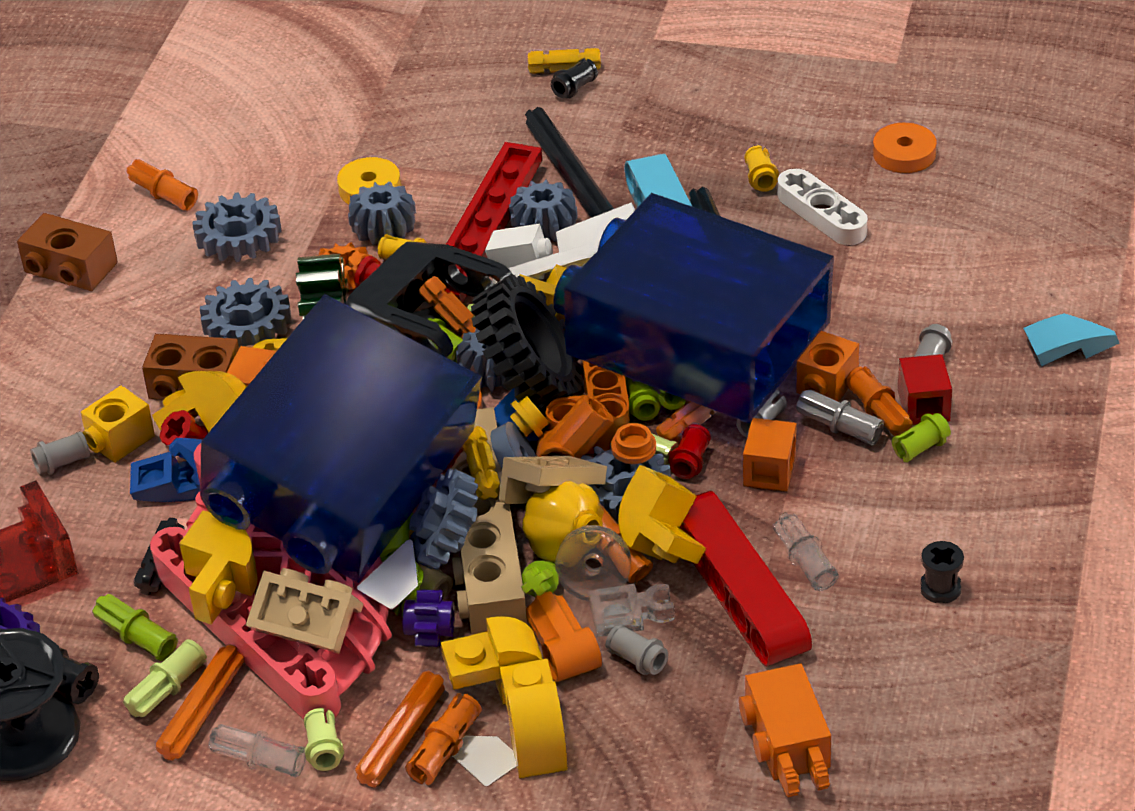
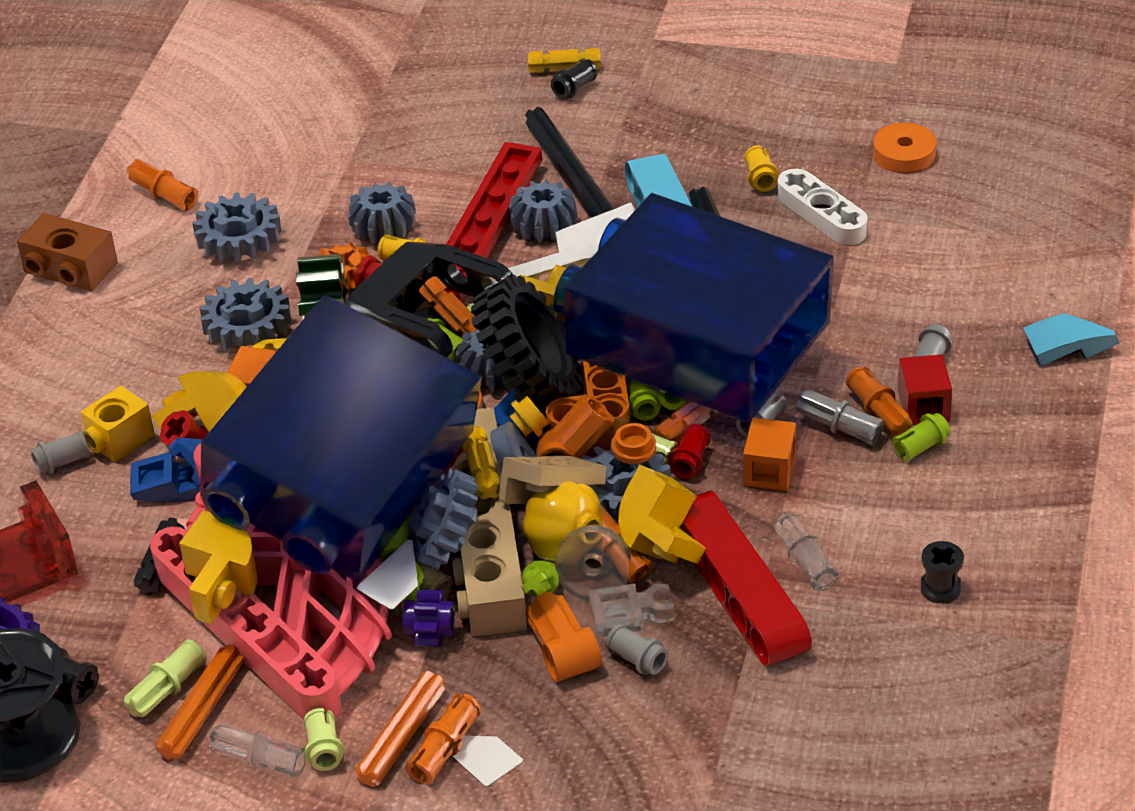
lime axle [92,594,178,661] -> none
dark orange brick [142,333,239,400] -> none
tan bracket [246,568,364,653] -> none
yellow piece [337,157,401,205] -> none
yellow brick [441,616,543,704] -> none
white brick [485,224,553,279] -> none
yellow brick [499,658,568,779] -> none
orange hinge [739,663,831,797] -> none
orange brick [796,331,860,402] -> none

